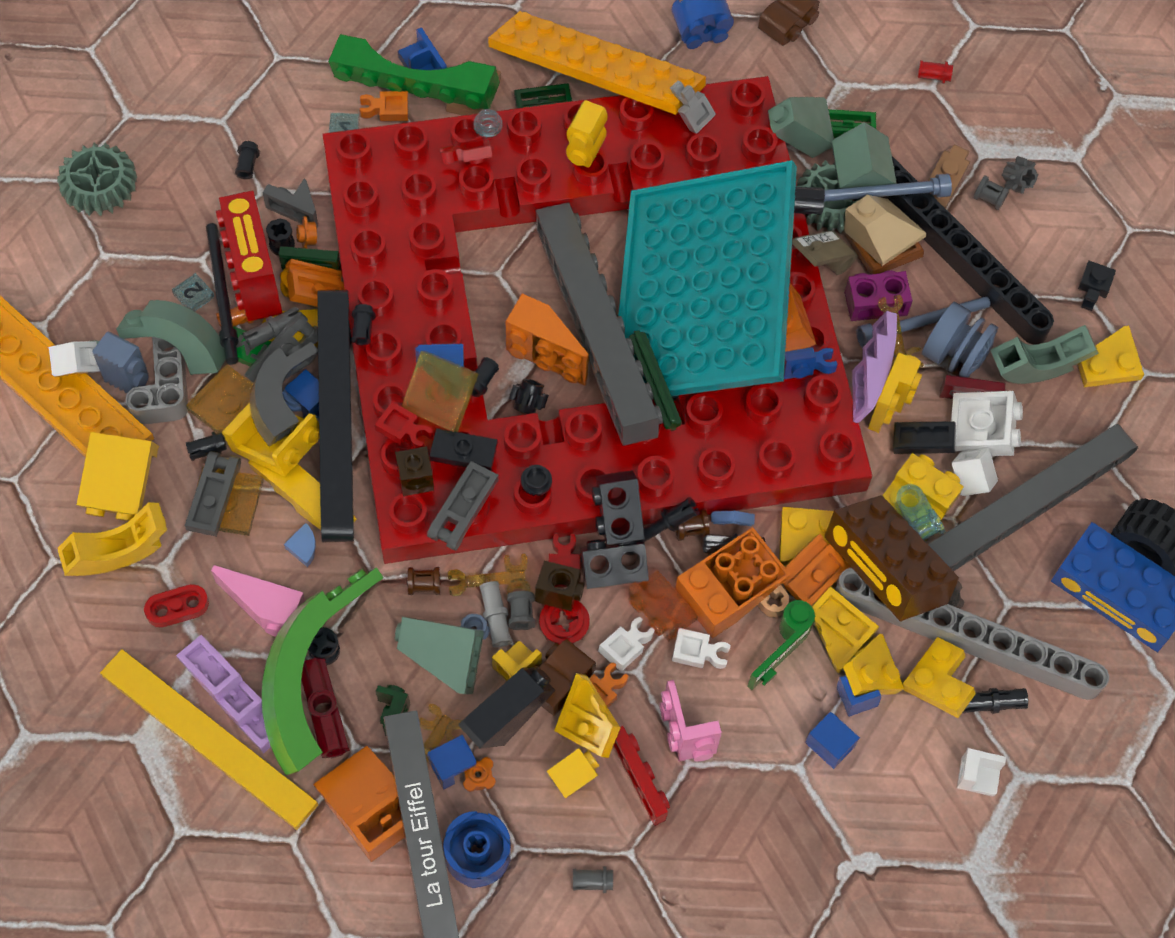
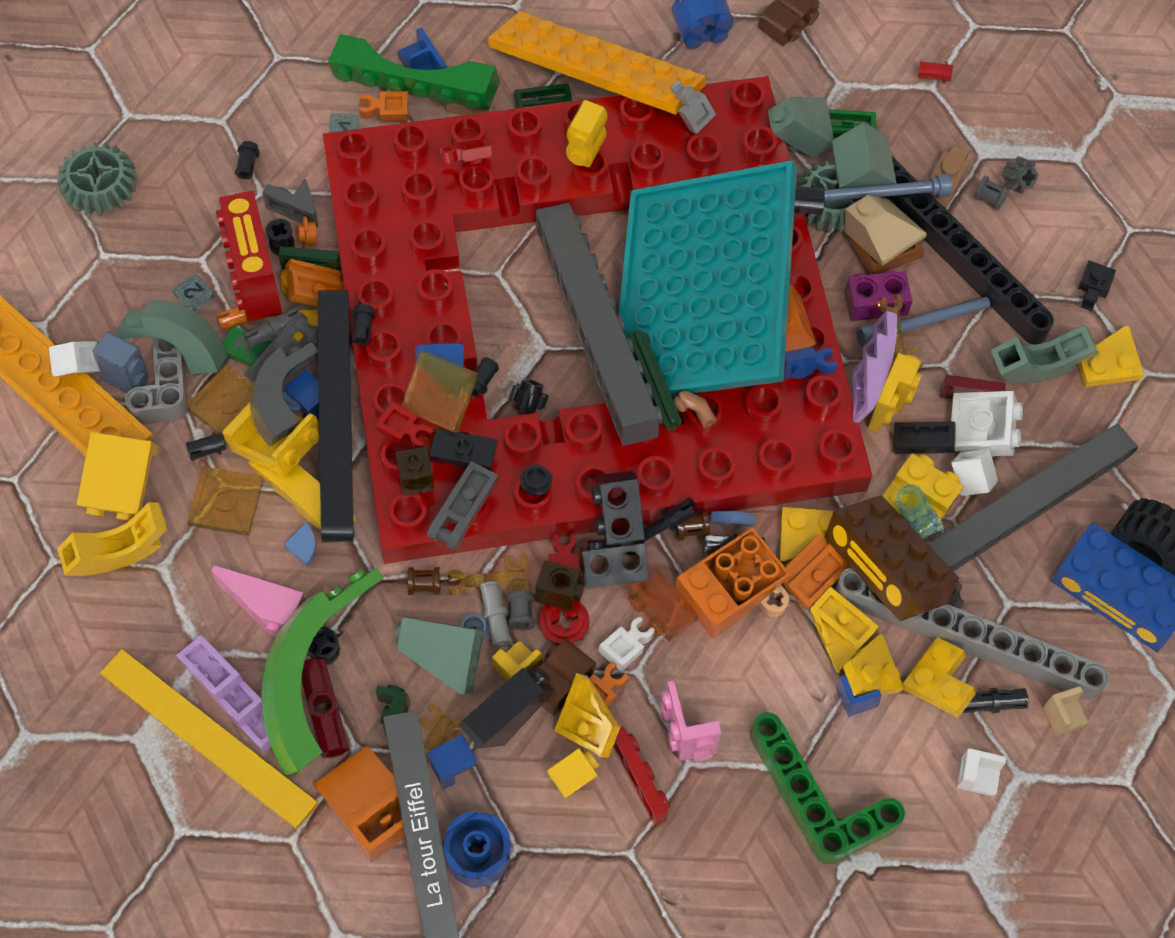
red plate [144,584,209,628] -> none
dark grey plate [185,451,241,537] -> none
black bar [206,223,239,365] -> none
orange plate [463,757,496,792] -> none
clear light blue plate [474,109,503,137] -> none
orange slope [505,293,589,386] -> none
dark grey pin [573,866,613,893] -> none
white plate [672,628,731,669] -> none
green door [747,600,815,690] -> none
dark tan door [792,231,857,275] -> none
blue panel [805,712,860,769] -> none
sand blue wheel [922,301,998,378] -> none
none -> nougat arm [673,391,717,428]
none -> green beam [750,712,905,864]
none -> tan panel [1043,686,1088,737]

